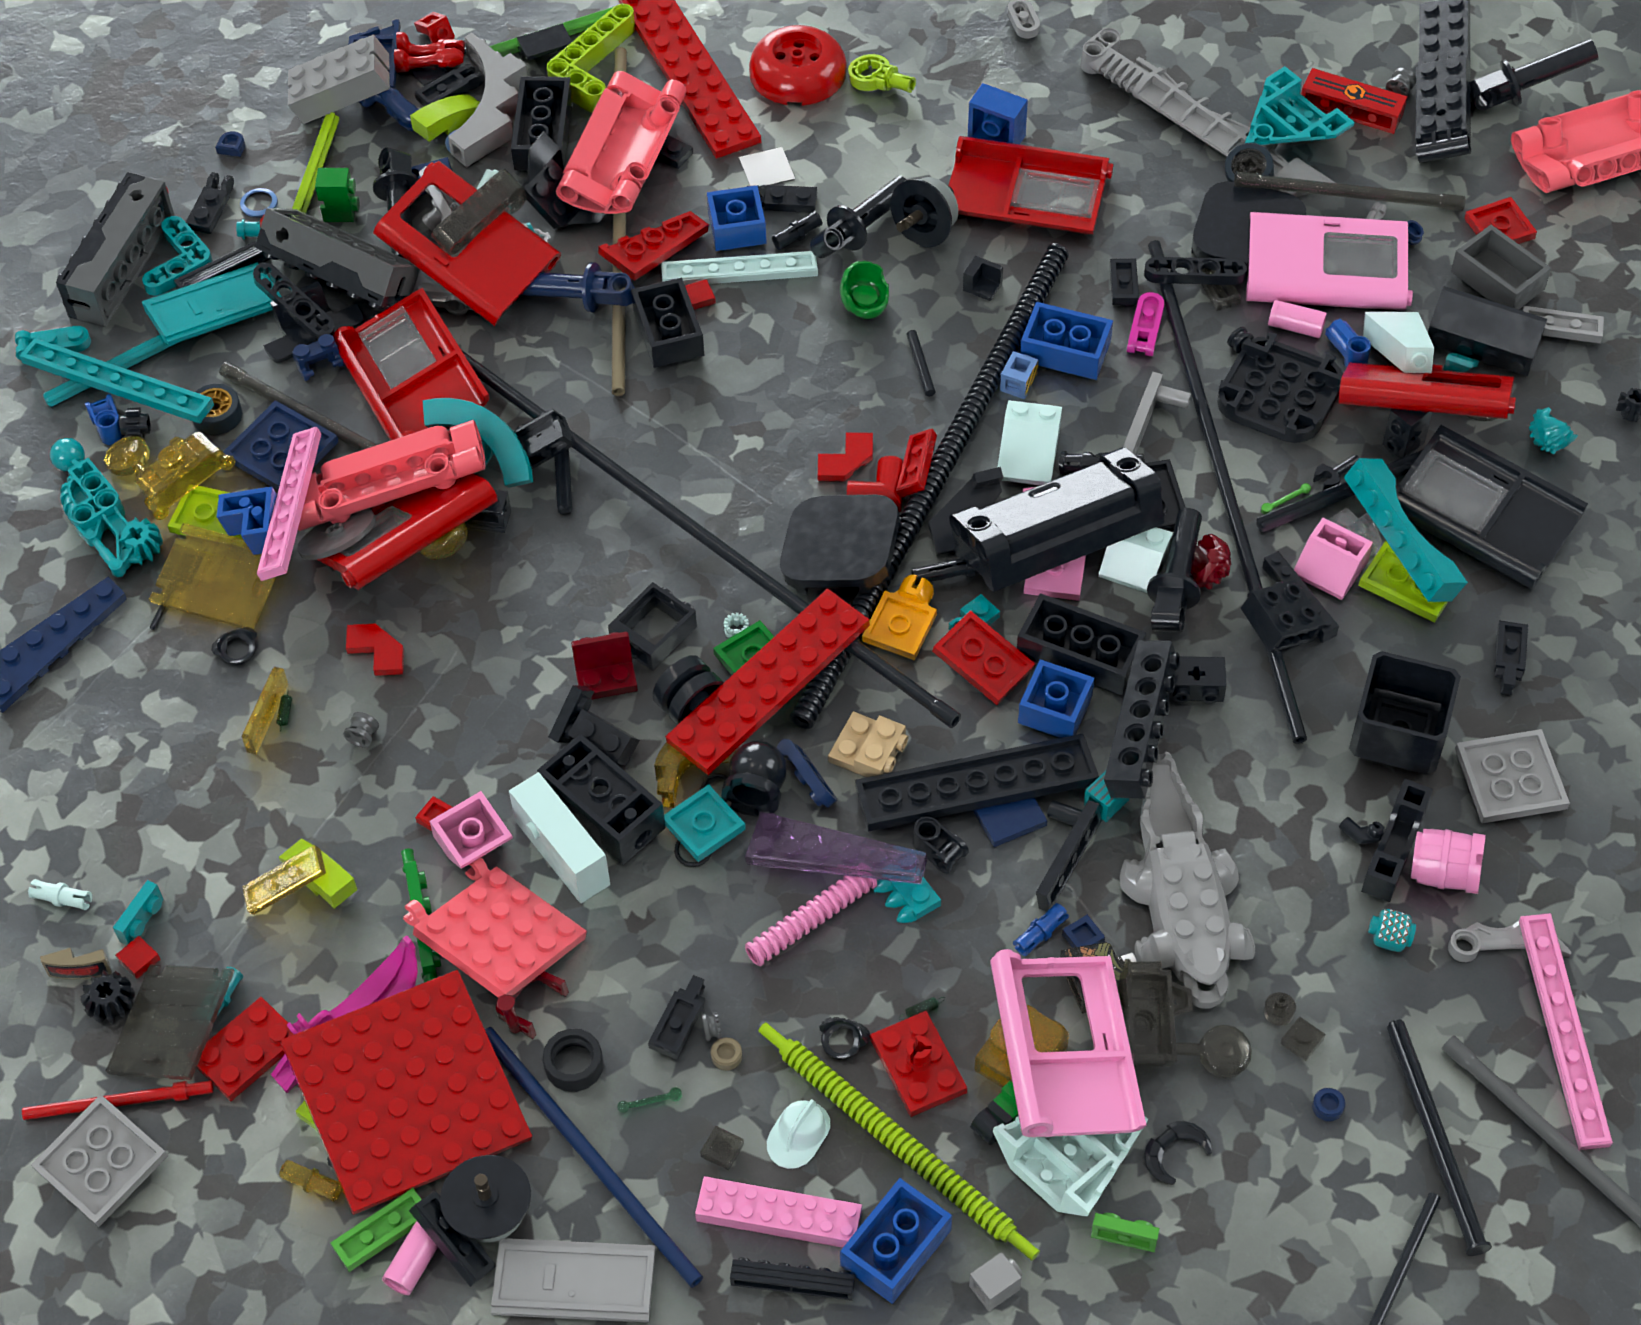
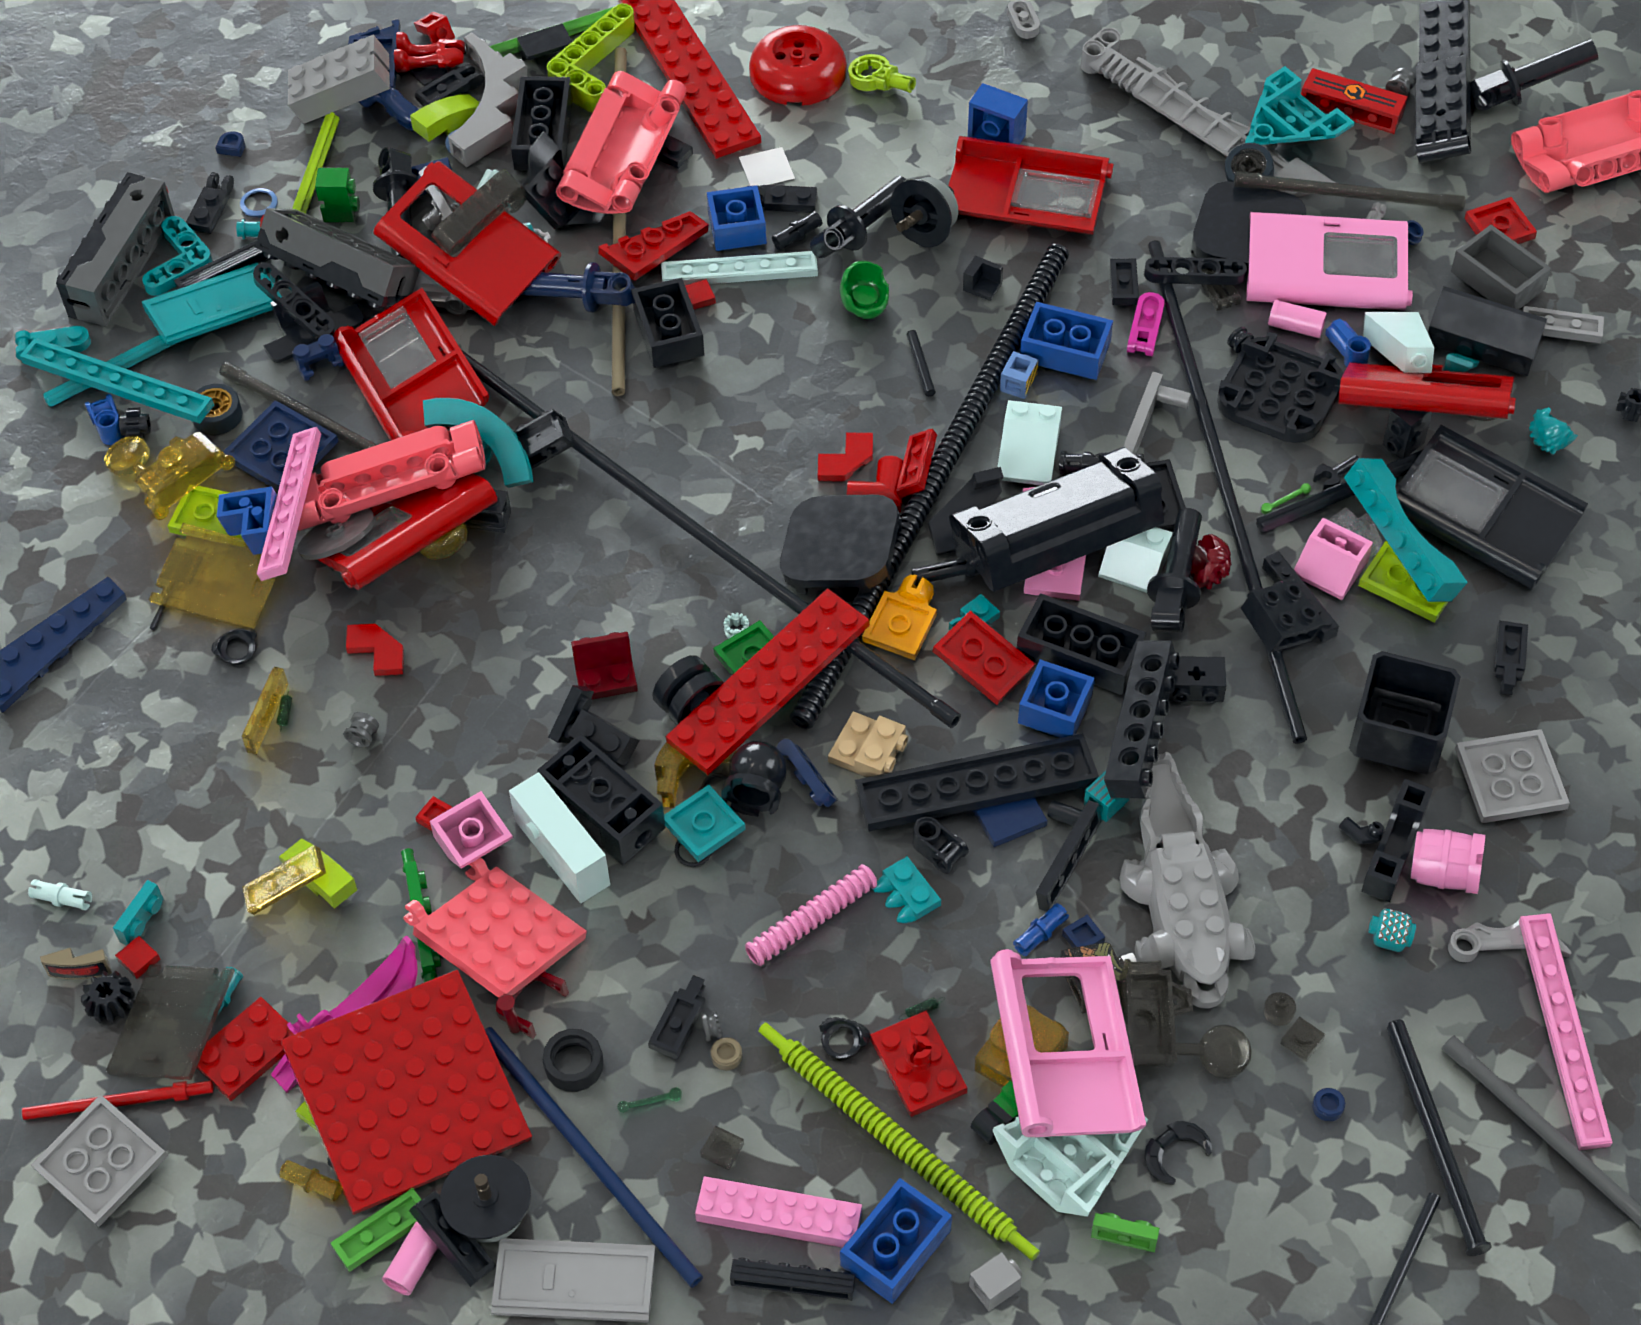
teal arm [50,438,163,578] -> none
black axle [554,449,572,514] -> none
black window [608,582,697,671] -> none
clear purple wing [745,812,928,884] -> none
light aqua piece [767,1099,830,1169] -> none

